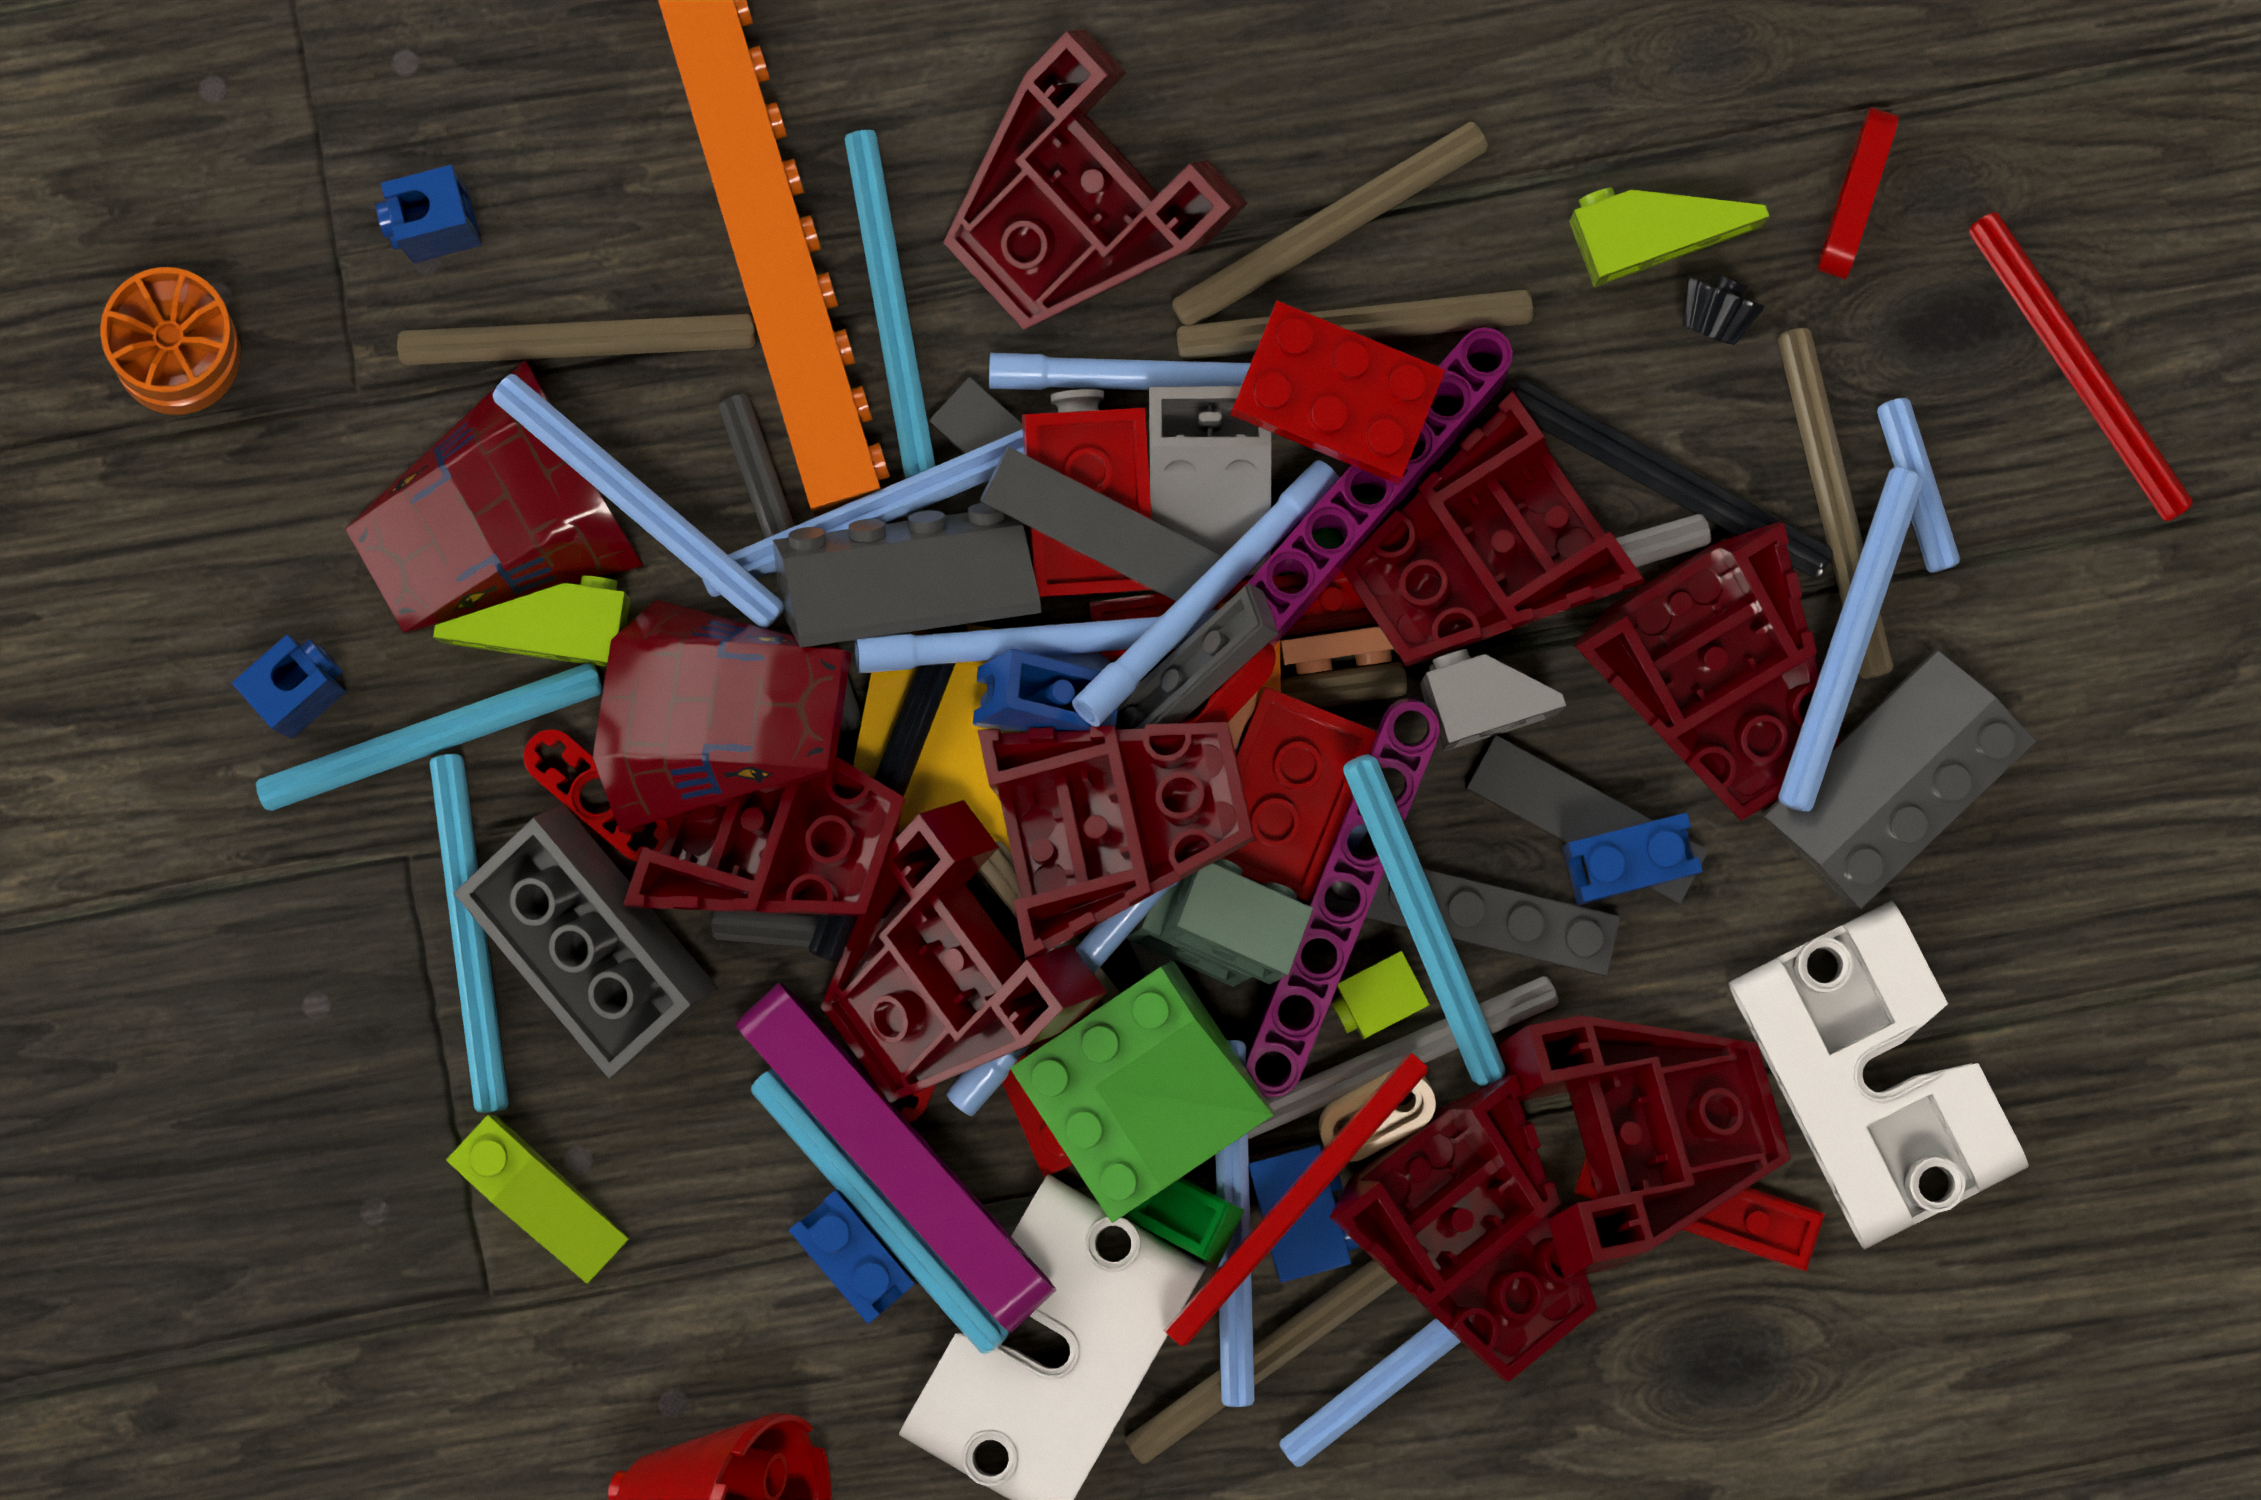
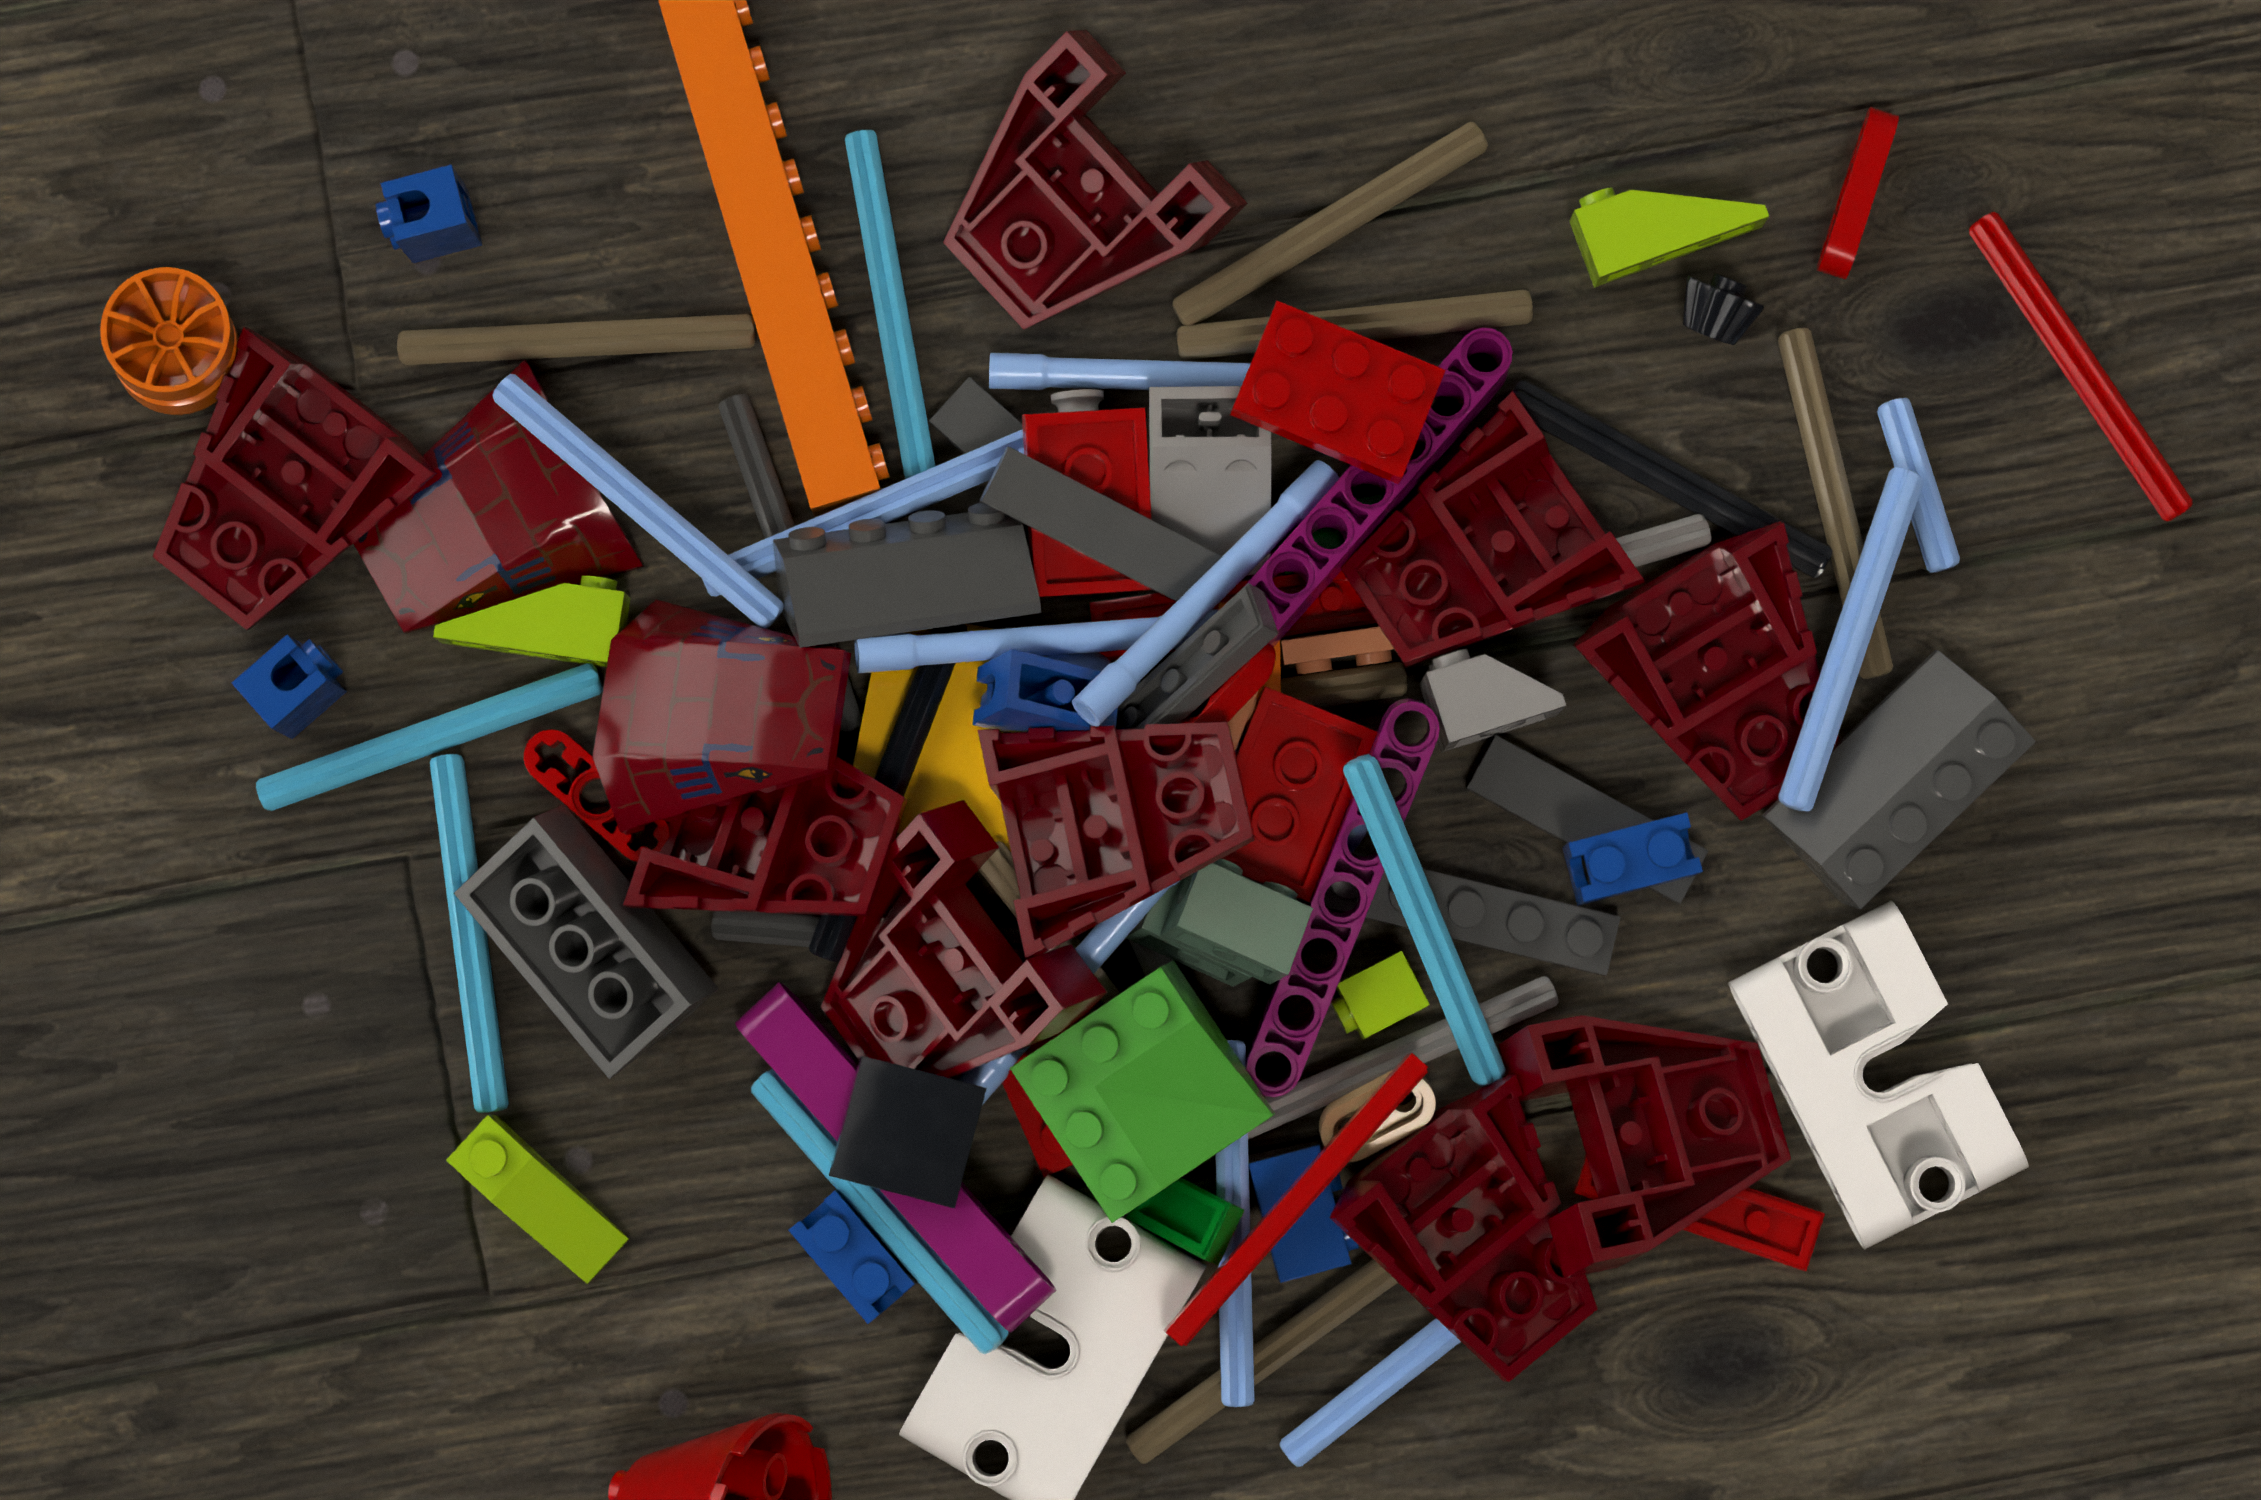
none -> dark red wedge [152,327,437,630]
none -> black slope [829,1056,987,1208]

